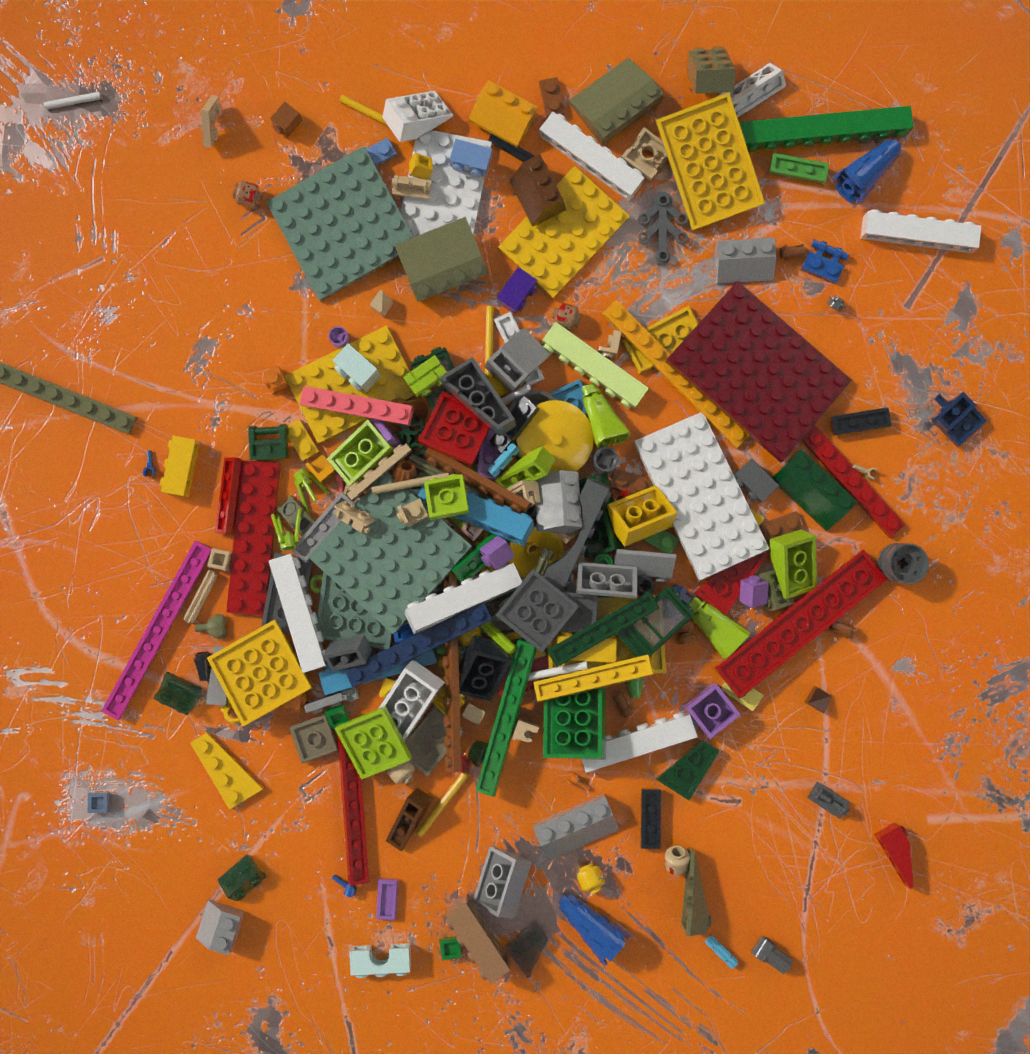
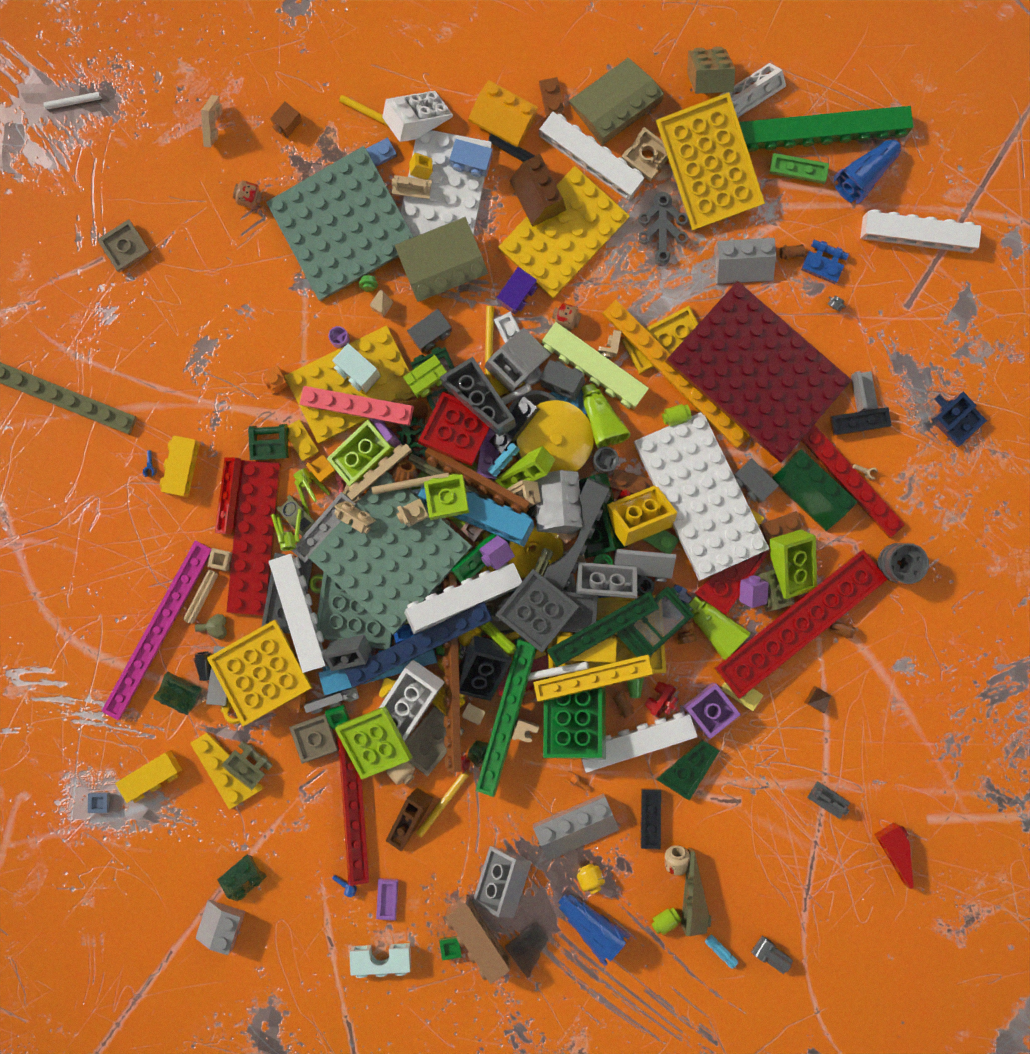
none -> dark tan plate [97,220,151,273]
none -> yellow brick [115,750,182,803]
none -> olive plate [222,740,273,791]
none -> bright green plate [359,275,378,292]
none -> dark grey brick [407,309,452,353]
none -> dark grey brick [539,360,585,401]
none -> red hips [644,681,679,718]
none -> lime brick [651,907,681,935]
none -> lime brick [662,404,692,427]
none -> light grey panel [851,371,878,412]

